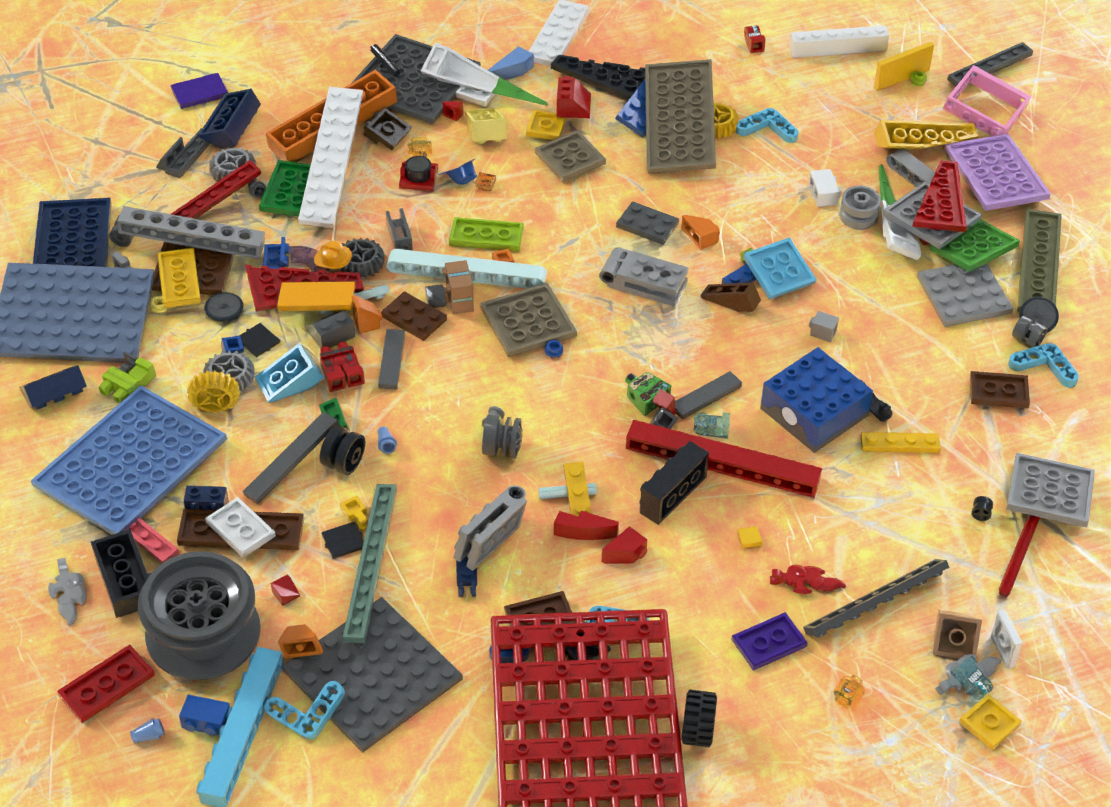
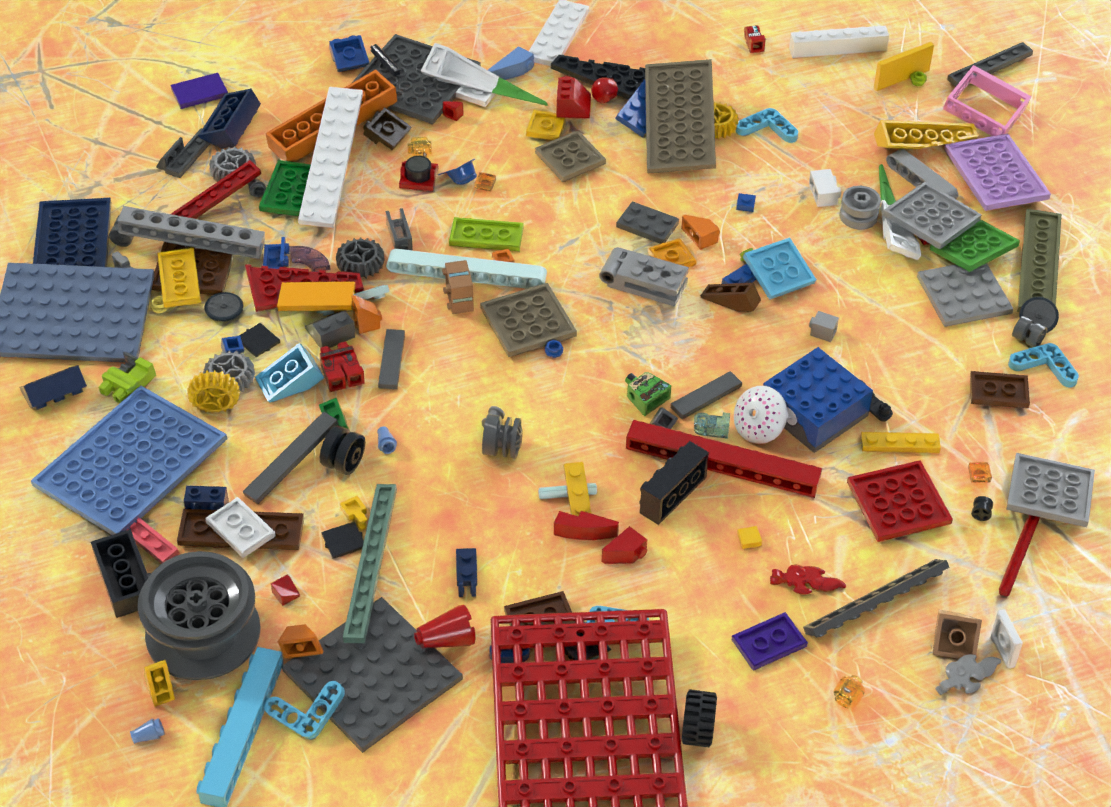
light grey piece [48,558,86,626] -> none
red plate [57,644,155,723] -> none
blue brick [179,695,230,736] -> none
light orange piece [314,241,352,269] -> none
reddish brown plate [381,291,447,341] -> none
dark grey slope [425,284,446,308] -> none
light grey hinge [453,485,527,571] -> none
light yellow slope [464,108,507,144] -> none
slope [653,389,676,415] -> none
red wing [912,160,967,232] -> none
clear light blue leg [950,655,993,700] -> none
yellow plate [959,694,1022,750] -> none
none -> yellow slope [144,660,175,707]
none -> blue plate [329,35,370,72]
none -> red cone [414,605,476,648]
none -> red hair [591,78,618,103]
none -> light orange tile [648,238,696,267]
none -> white dish [734,386,787,444]
none -> blue plate [736,193,756,212]
none -> red plate [847,460,953,542]
none -> clear orange plate [968,462,992,483]

